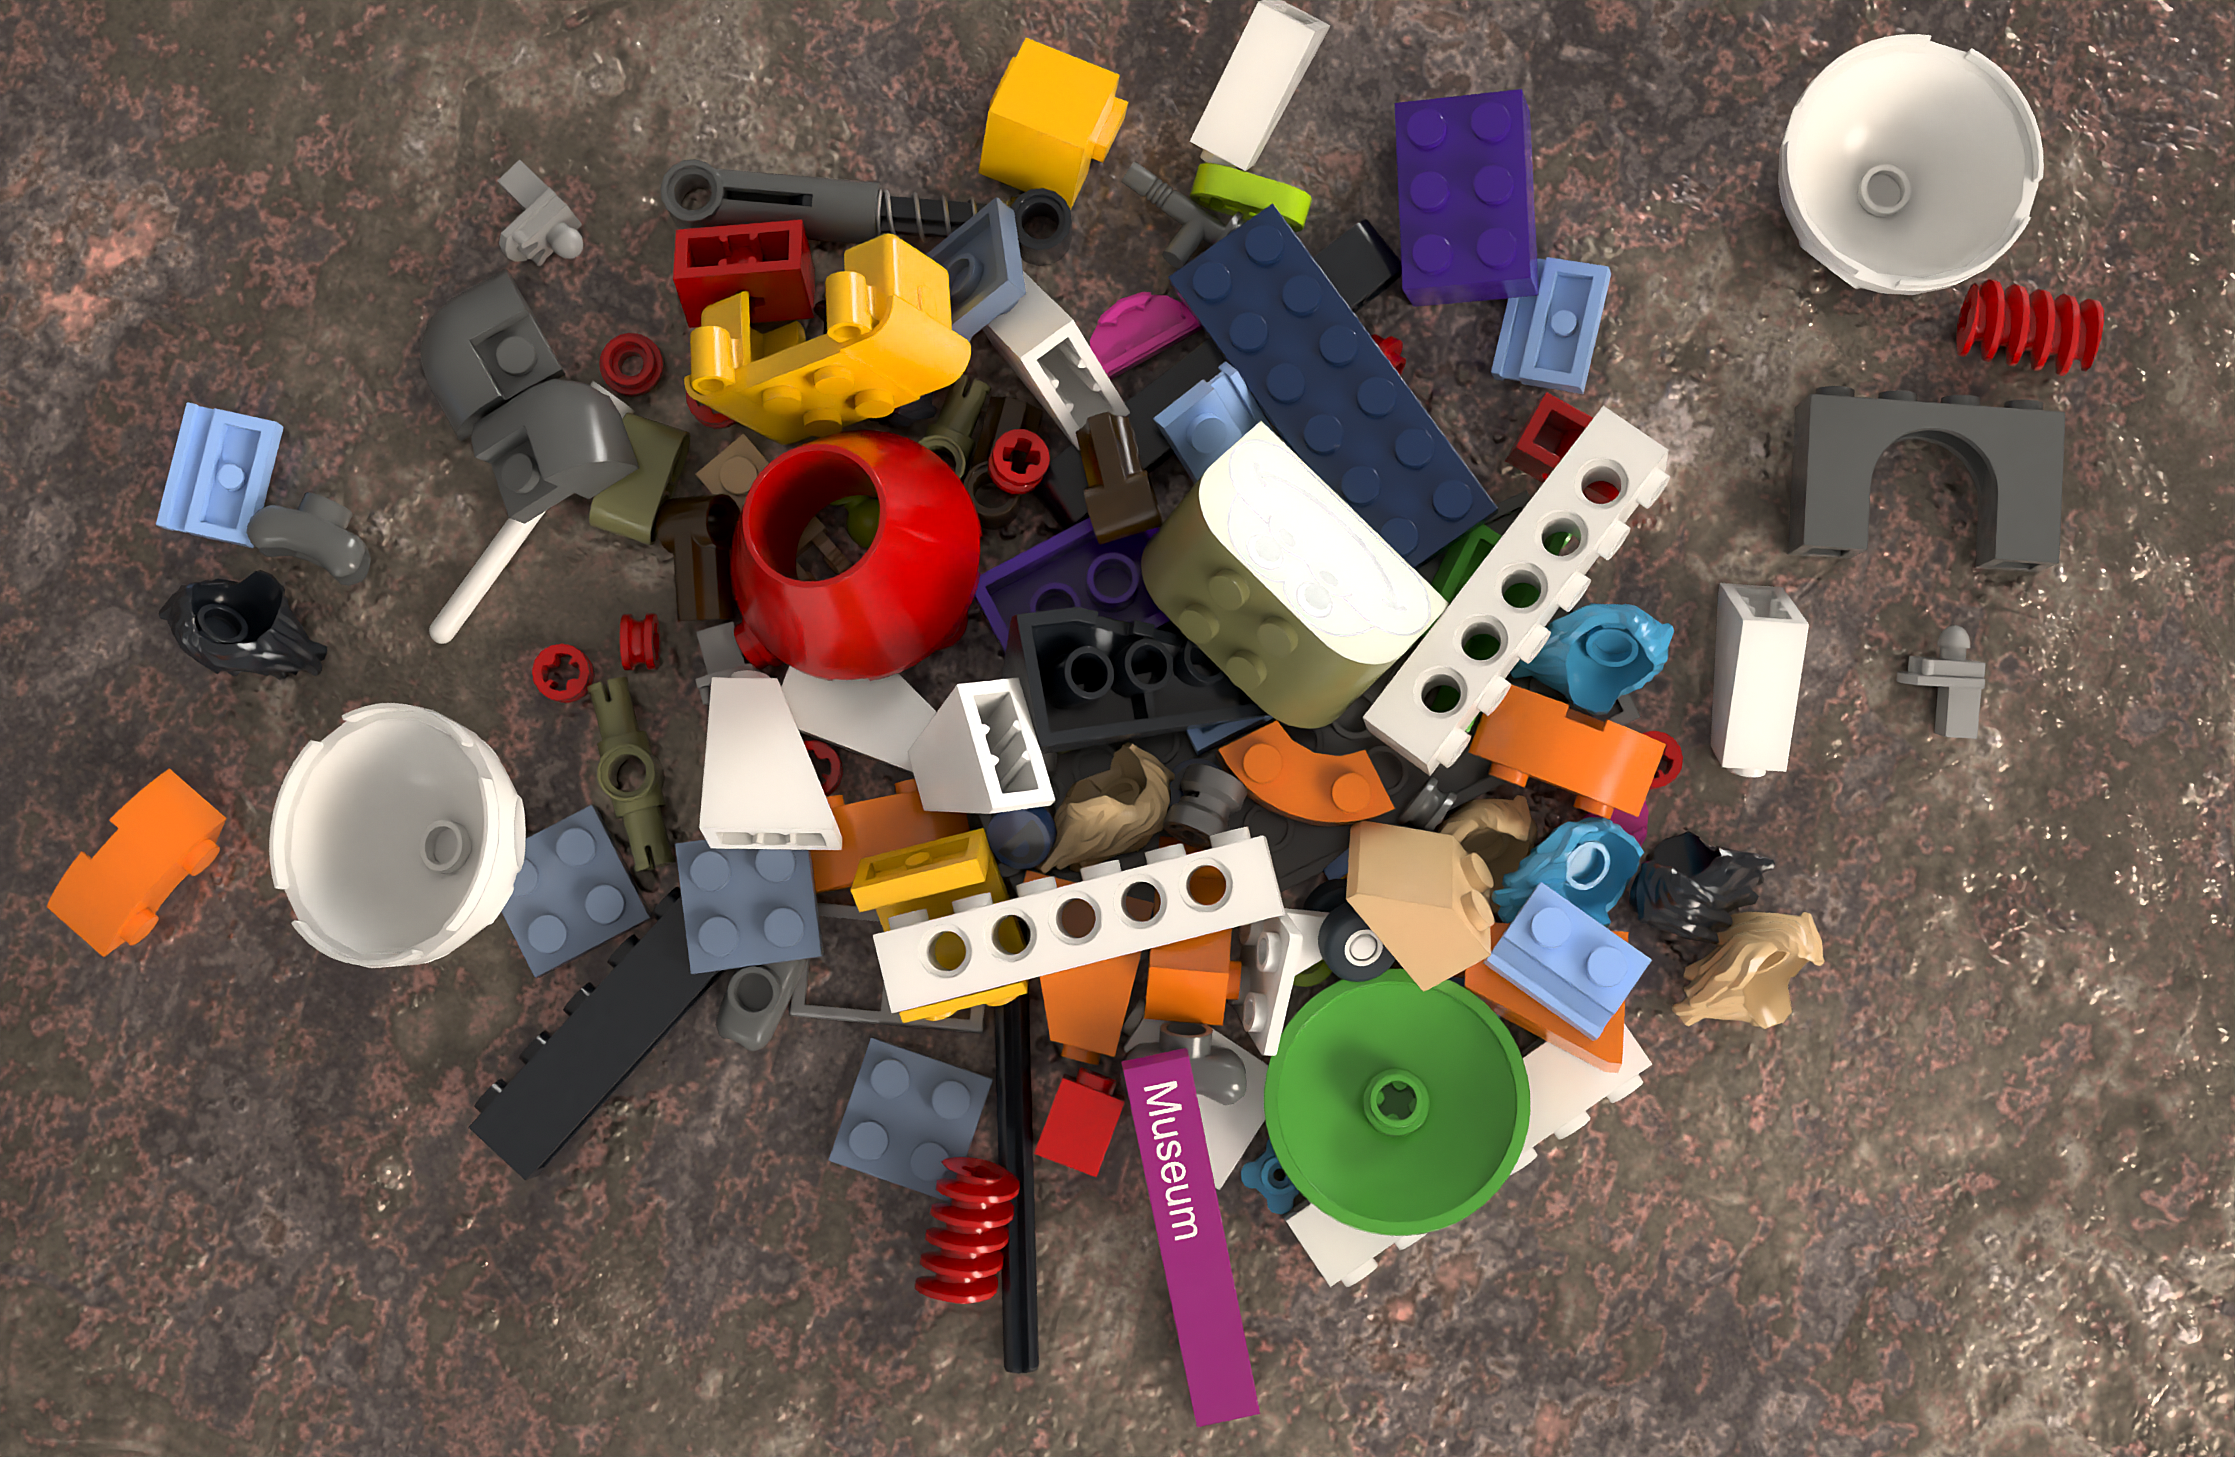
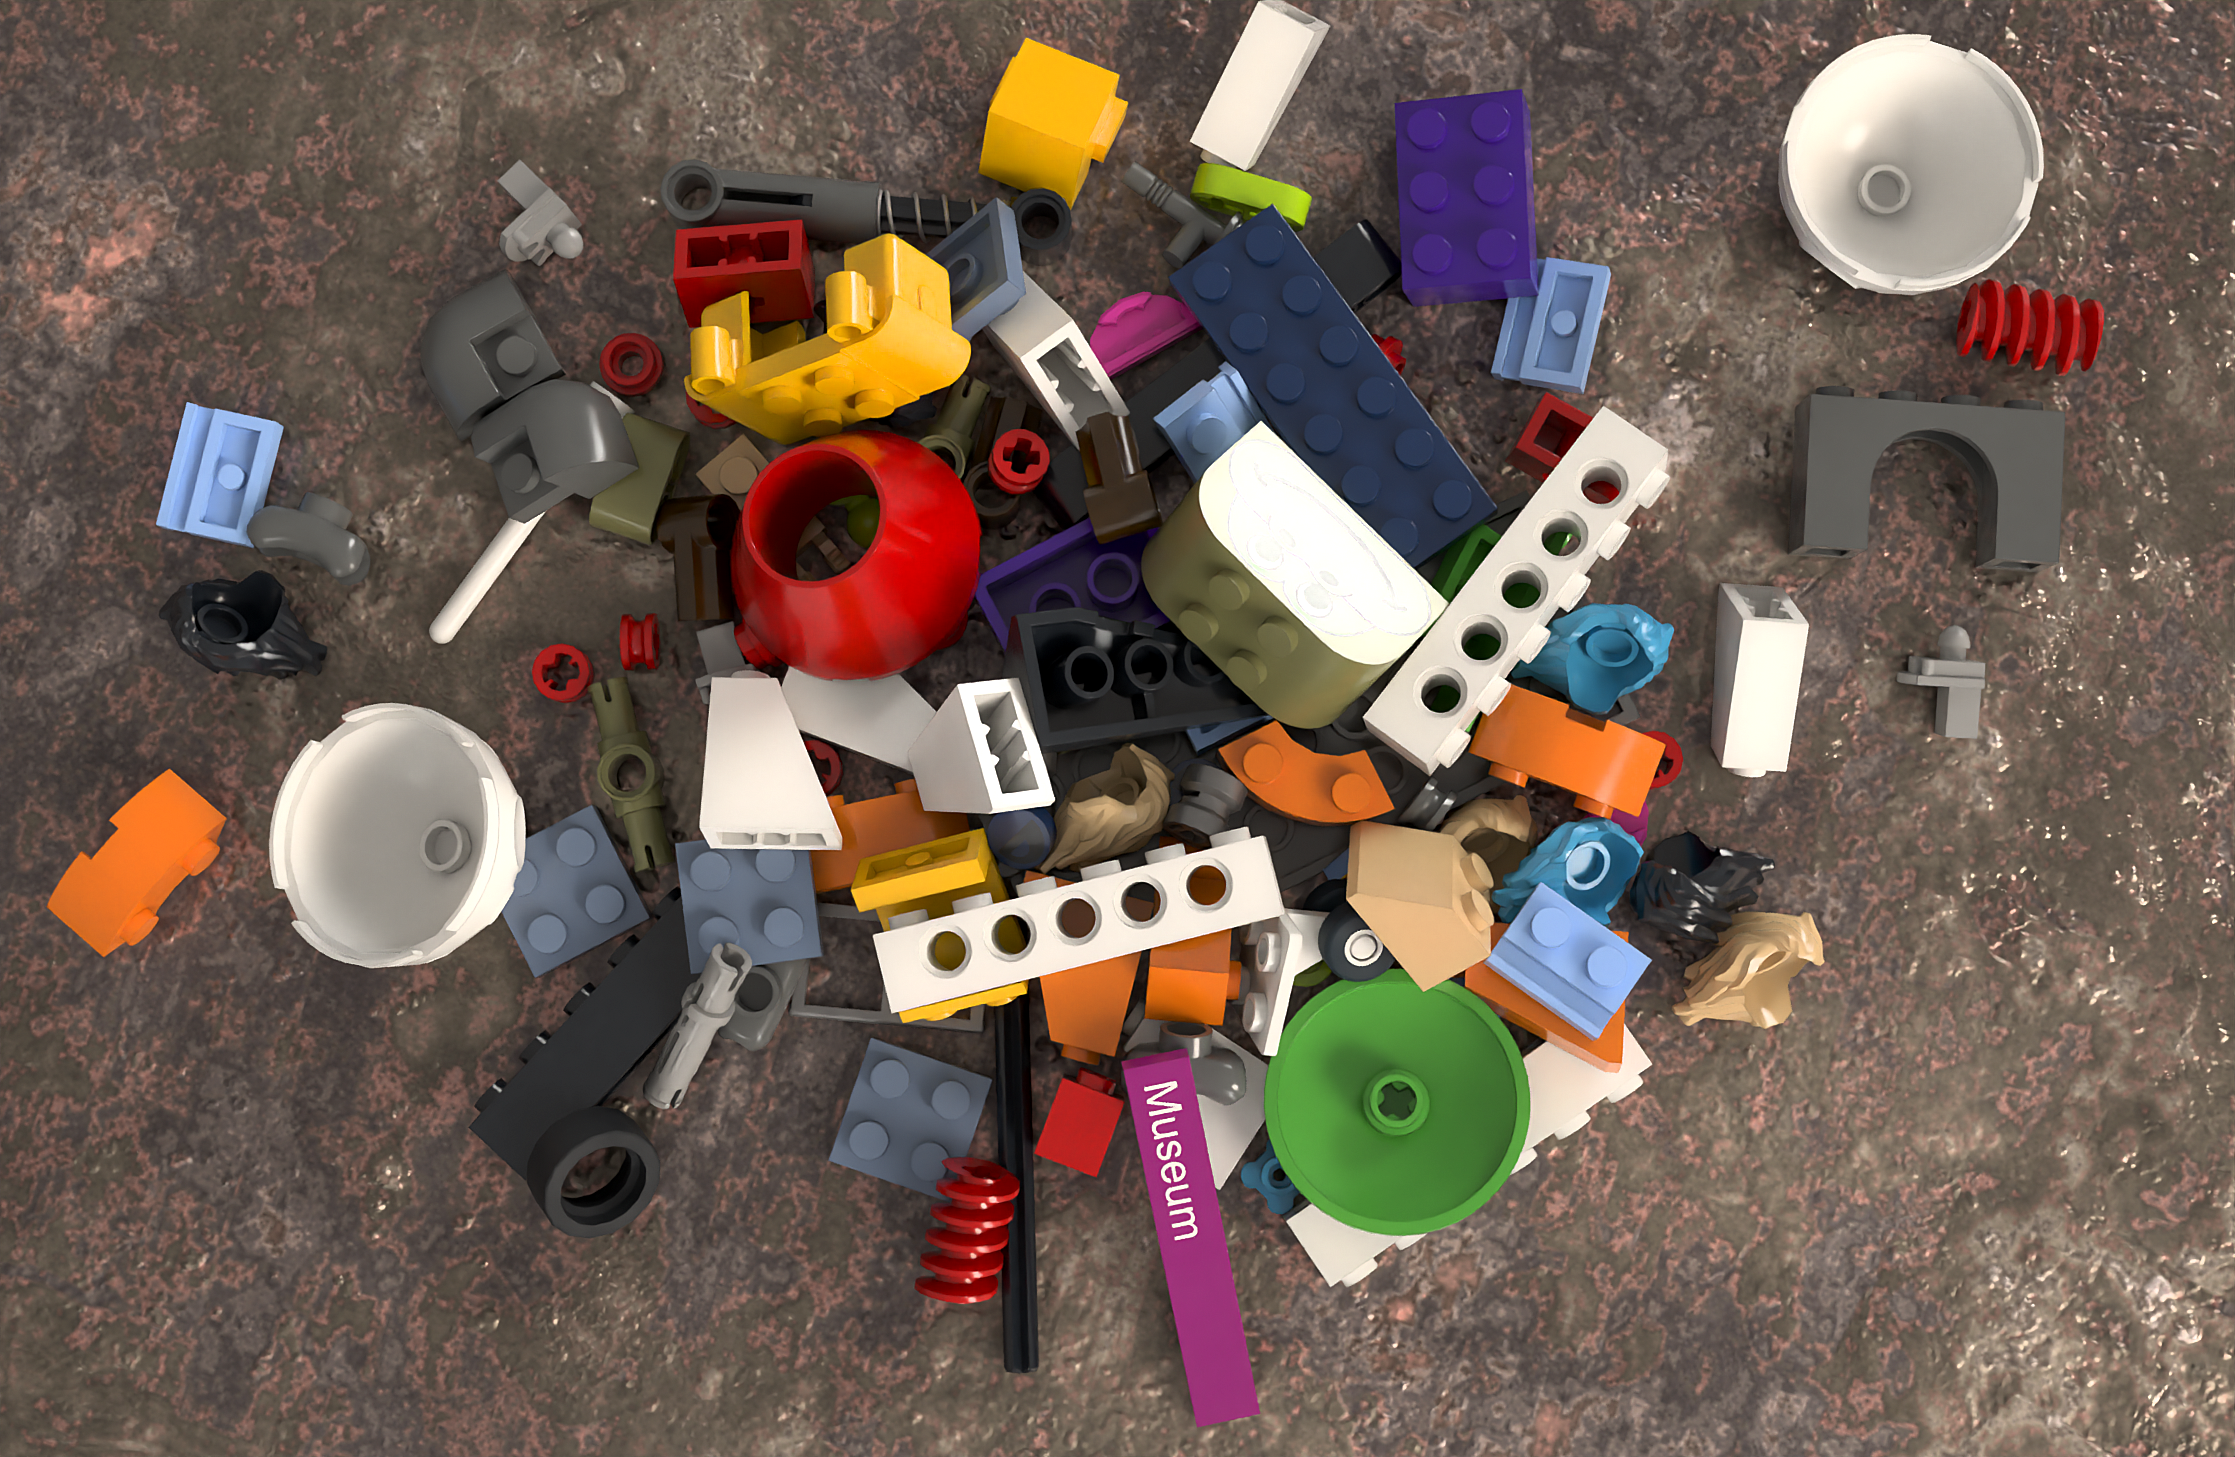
none -> black tyre [527,1106,660,1238]
none -> light grey pin [642,943,752,1109]

